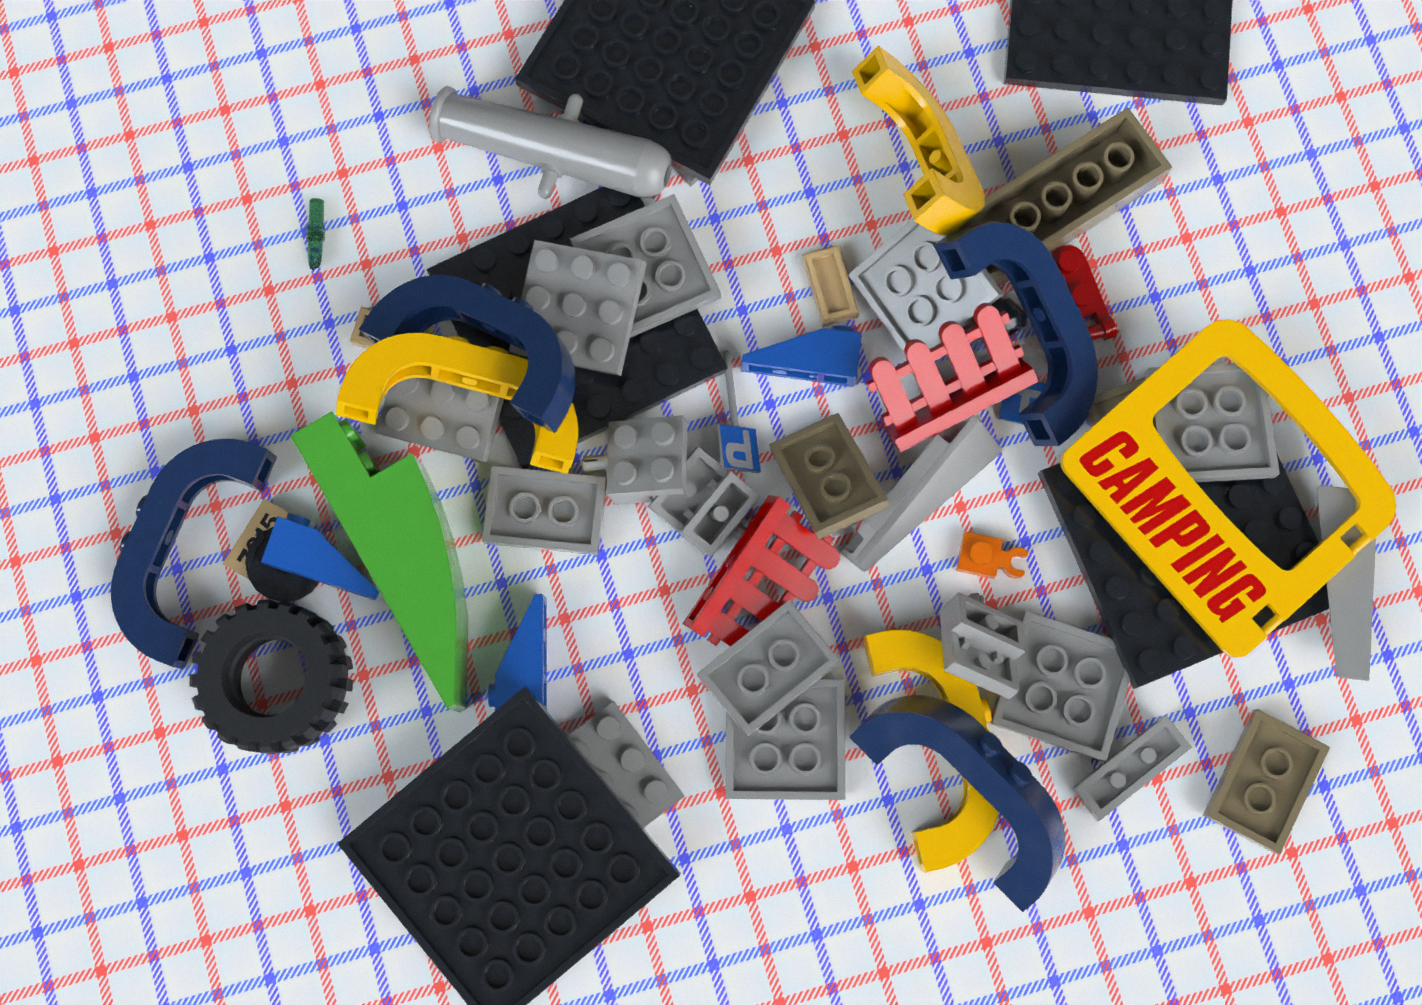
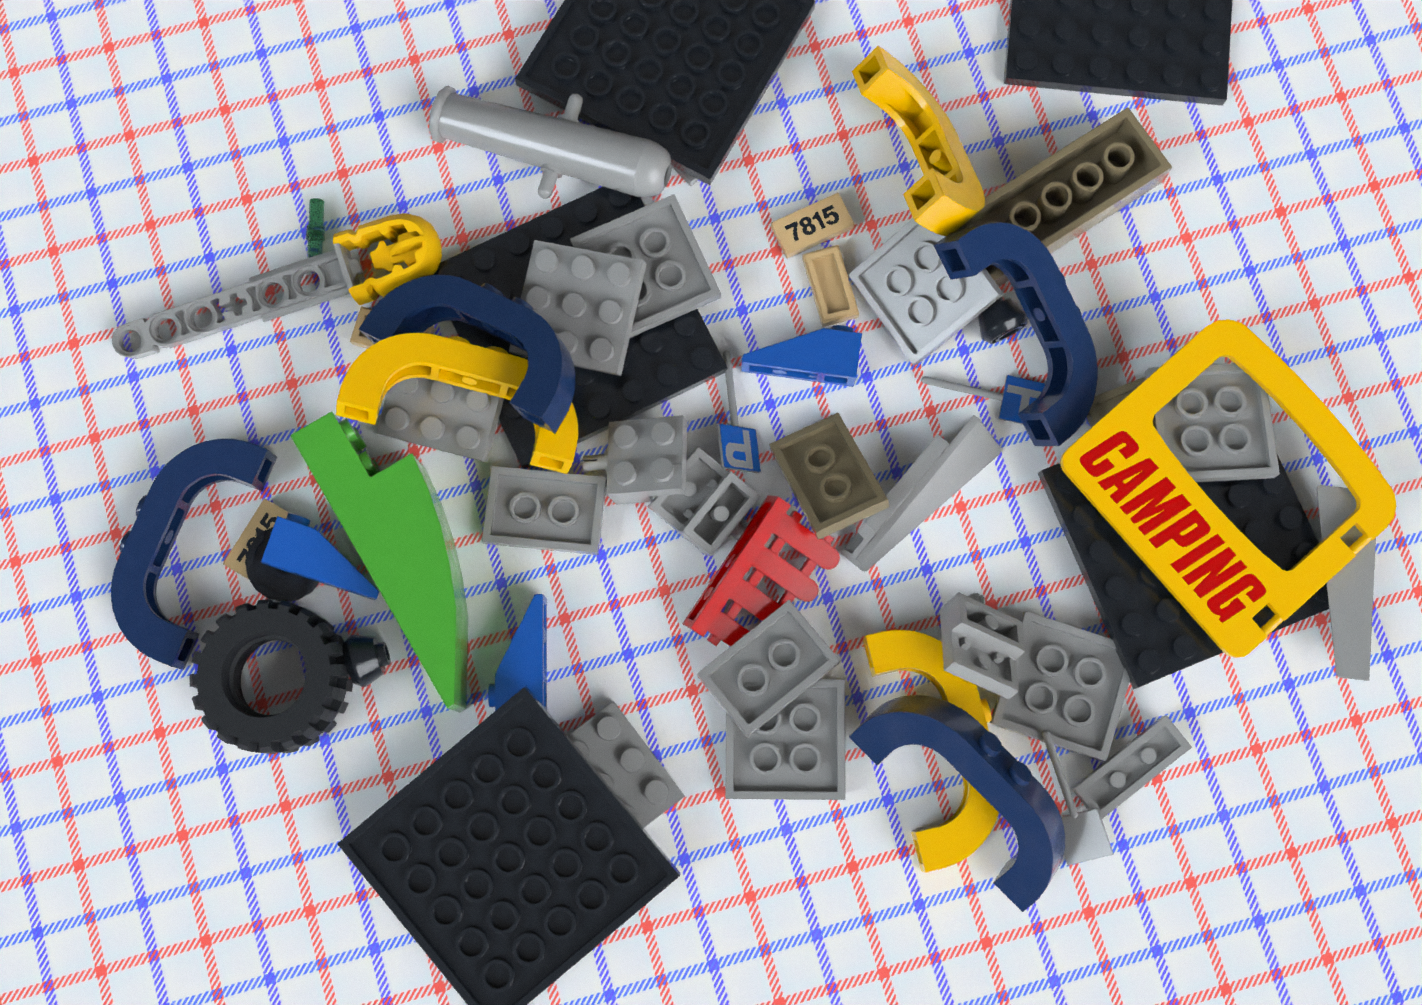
fence [865,303,1039,453] -> none
orange plate [956,532,1028,579] -> none
red plate [1051,245,1117,341] -> none
dark tan plate [1202,709,1330,854] -> none
none -> light grey piece [112,213,442,359]
none -> black cone [343,635,391,687]
none -> tan tile [771,193,855,259]
none -> light grey piece [1042,730,1114,866]

